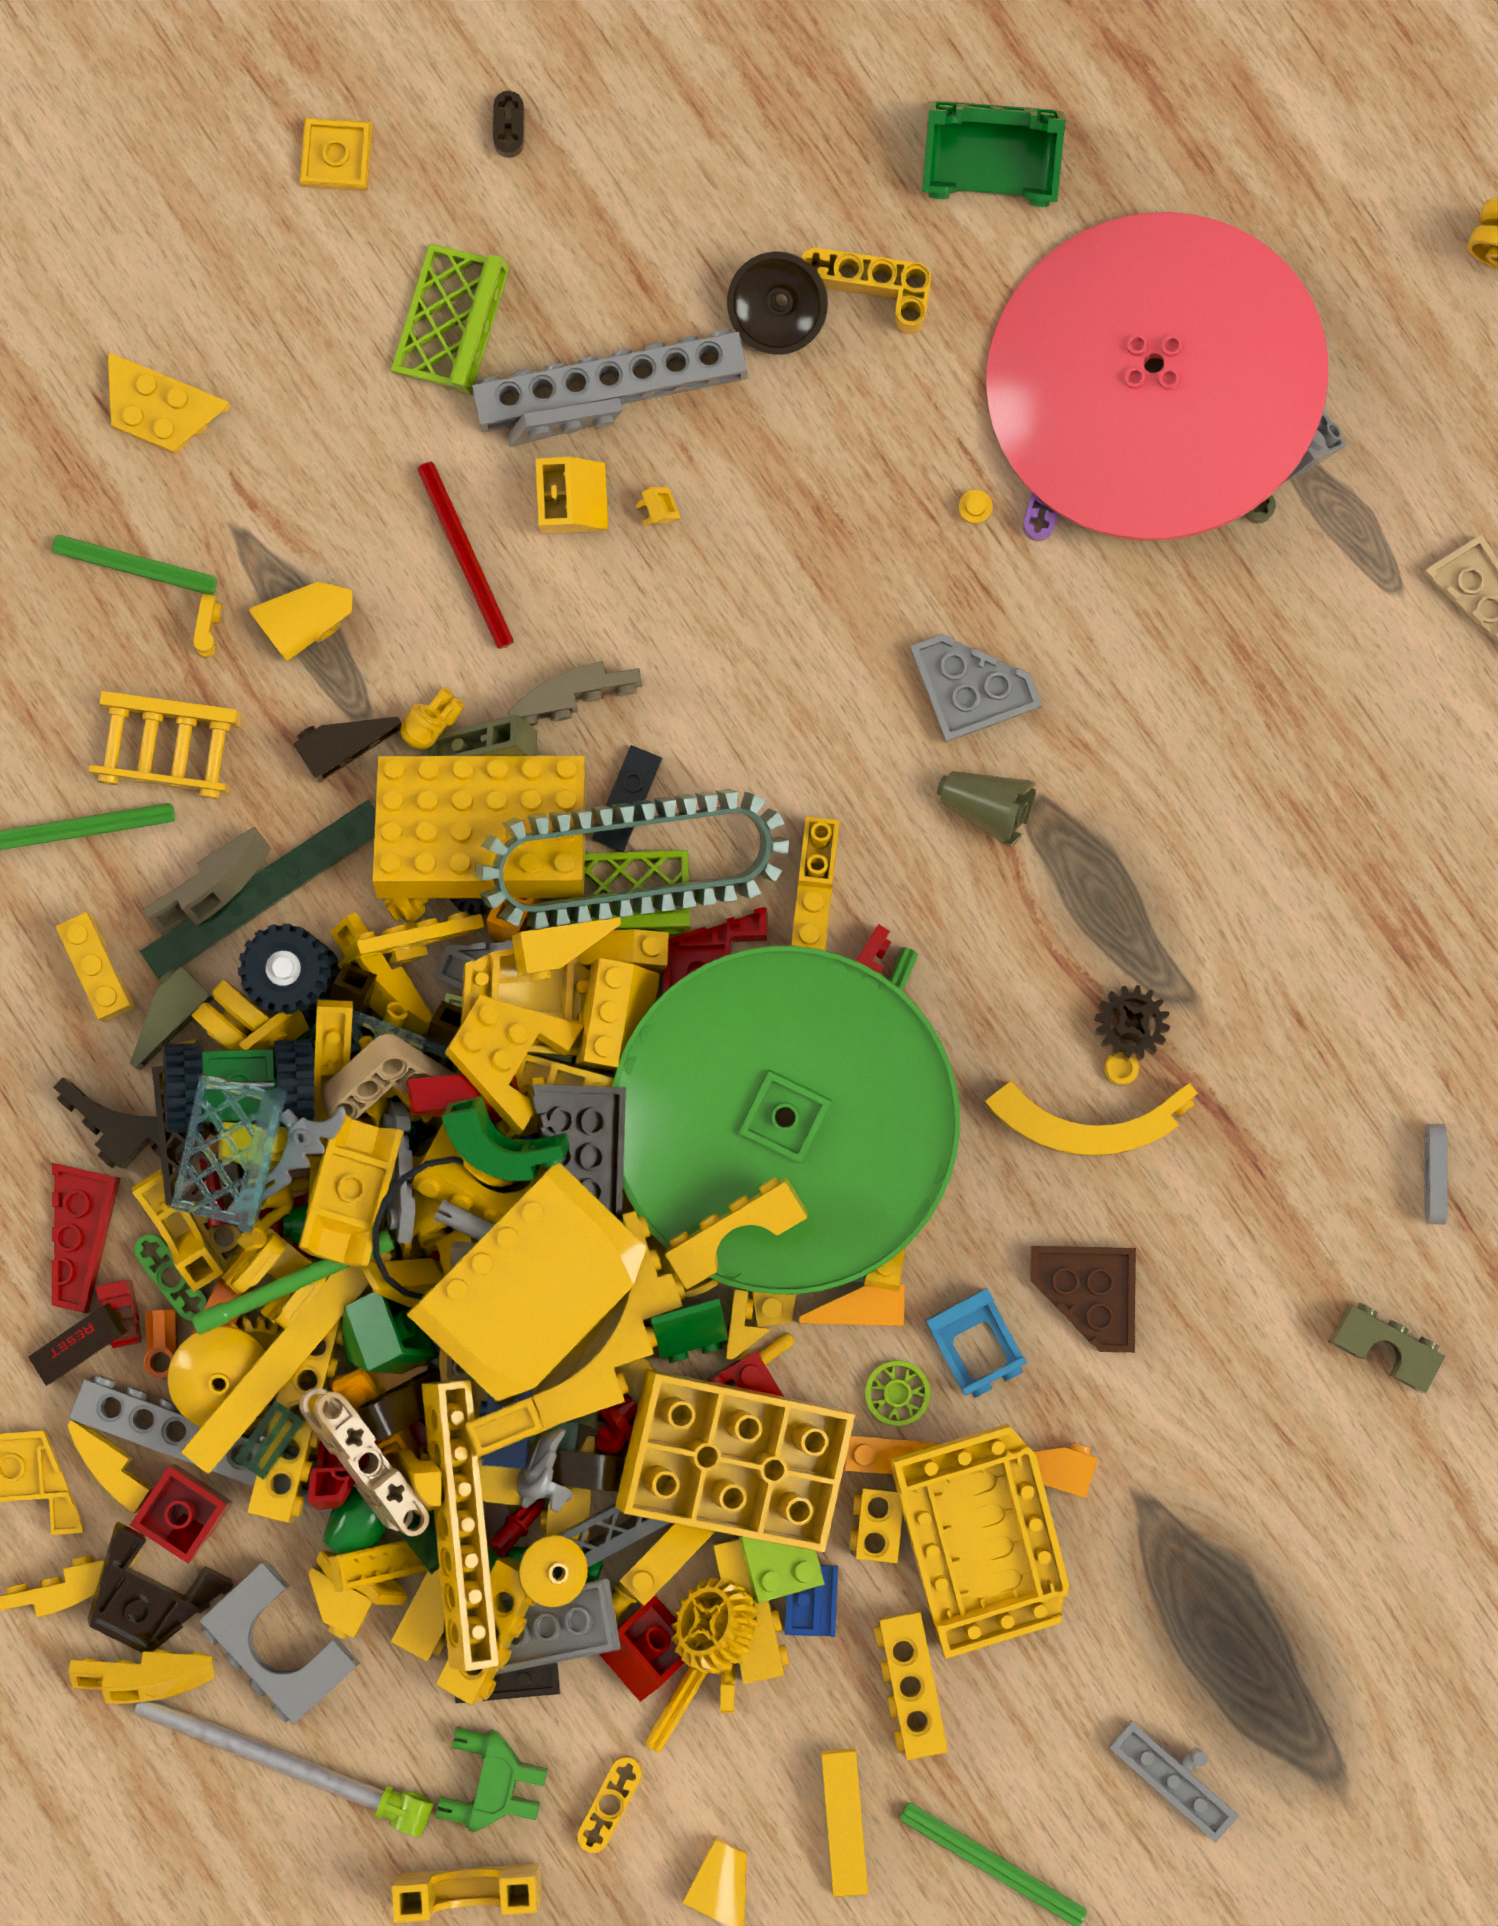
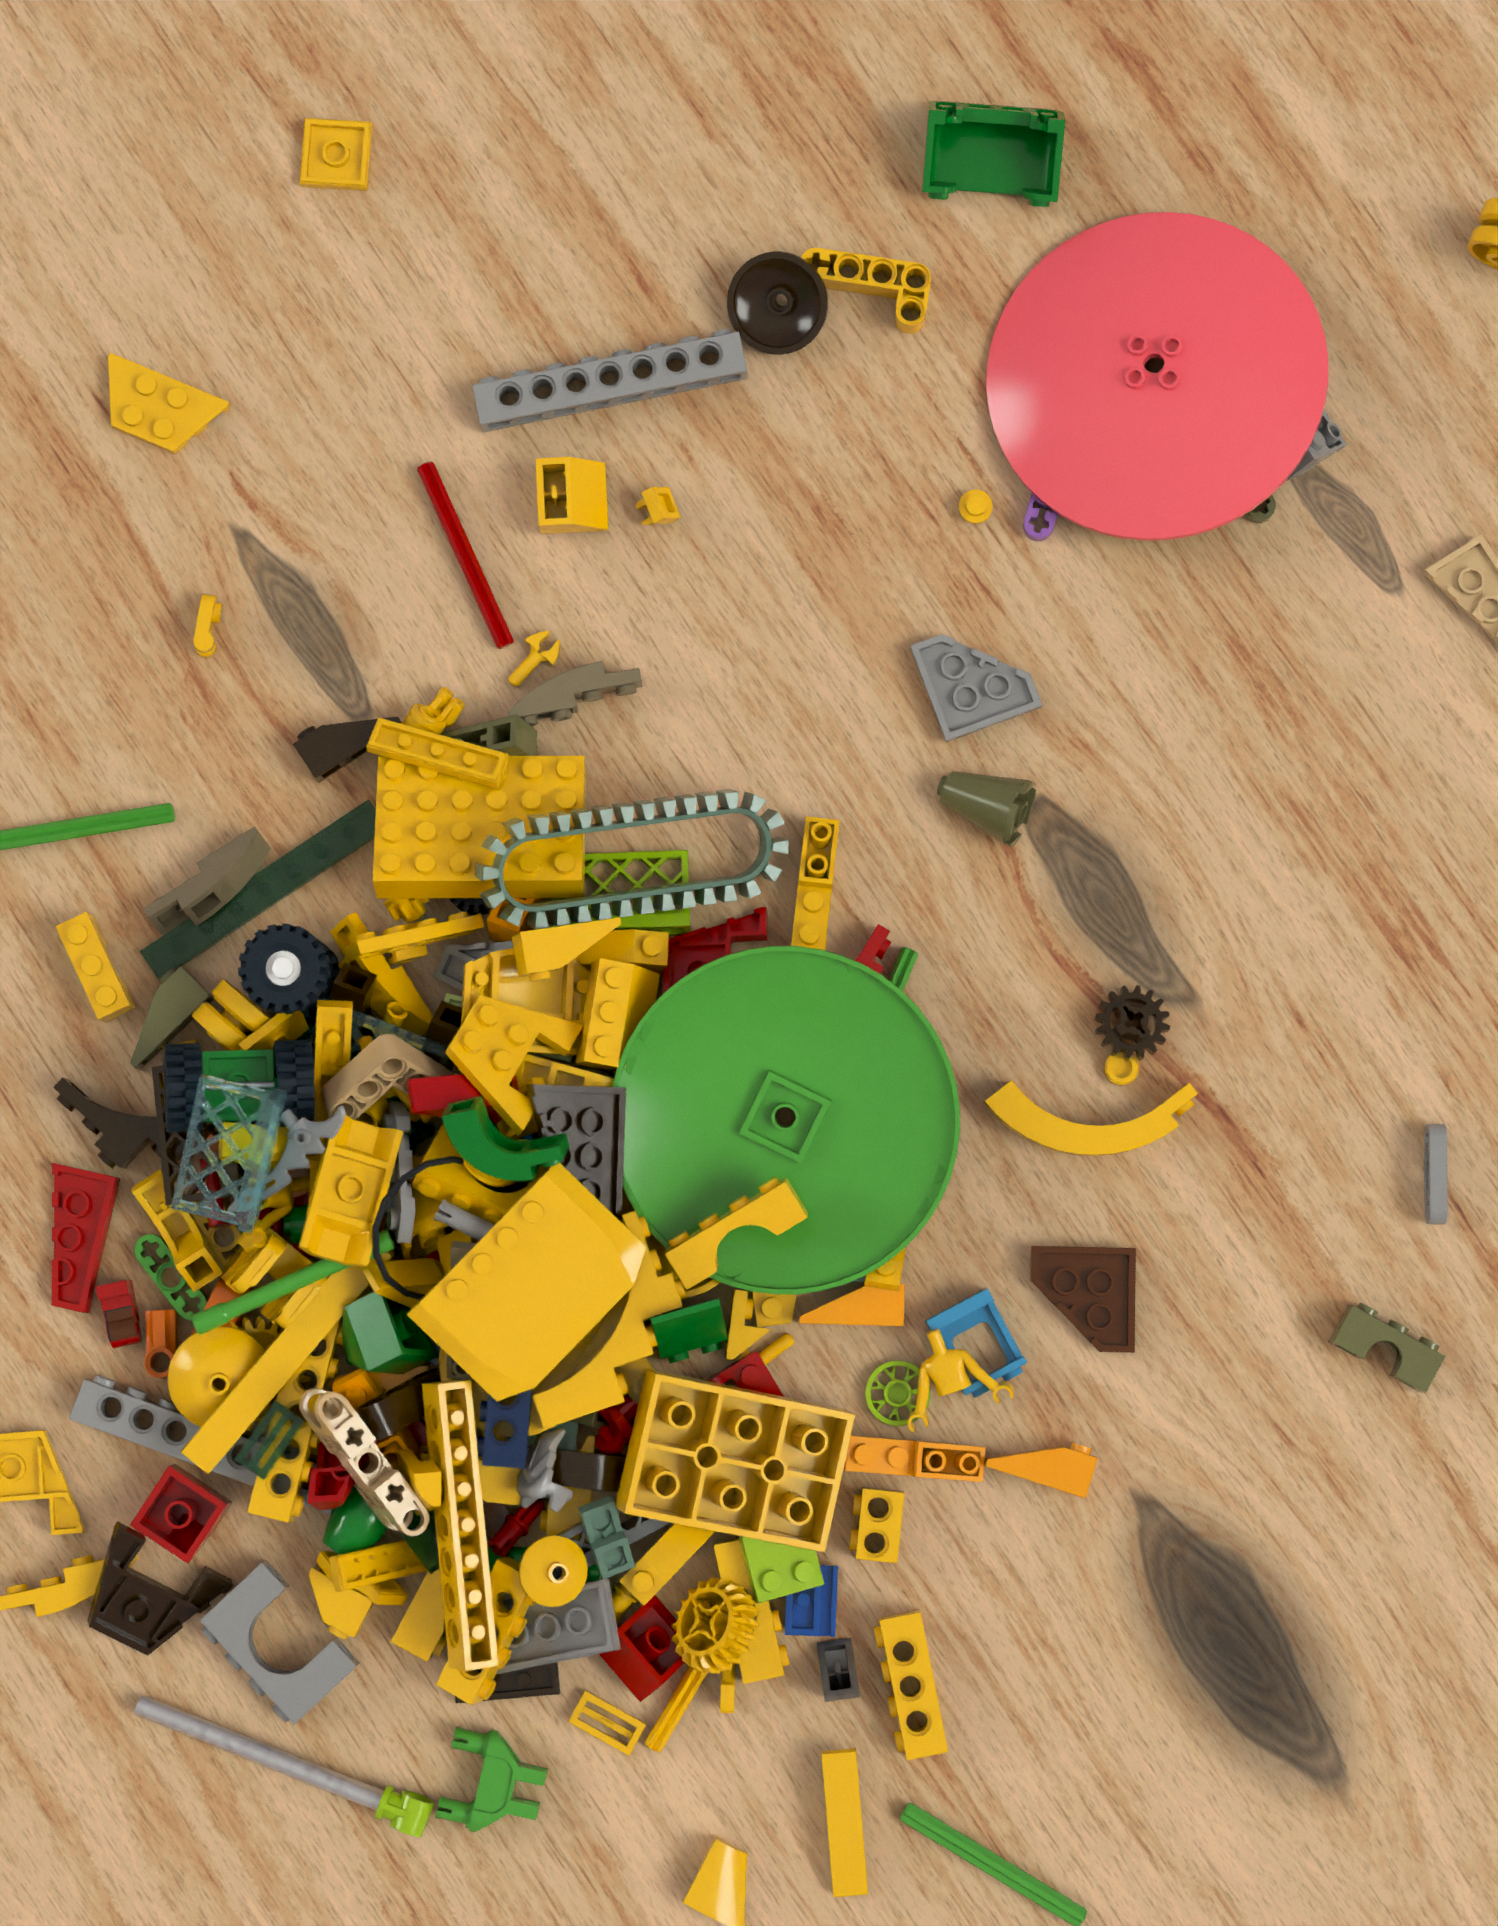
dark brown tile [28,1303,127,1386] -> none
bright green axle [52,535,217,595] -> none
yellow slope [67,1420,154,1514] -> none
yellow slope [68,1649,216,1704] -> none
yellow fence [89,691,242,799] -> none
yellow panel [249,581,353,662] -> none
lime fence [391,243,510,395] -> none
yellow arch [392,1863,542,1923] -> none
yellow tile [465,1397,544,1457] -> none
dark brown beam [493,91,525,158] -> none
light grey wing [507,398,623,447] -> none
yellow beam [577,1755,642,1853] -> none
black plate [592,745,663,852] -> none
yellow slope [891,1423,1069,1659] -> none
light grey plate [1108,1720,1239,1843] -> none
none -> yellow tile [366,717,509,789]
none -> yellow bar [508,631,560,687]
none -> yellow tile [568,1689,647,1756]
none -> sand green slope [578,1496,635,1579]
none -> flat silver slope [817,1638,860,1702]
none -> yellow piece [907,1329,1015,1432]

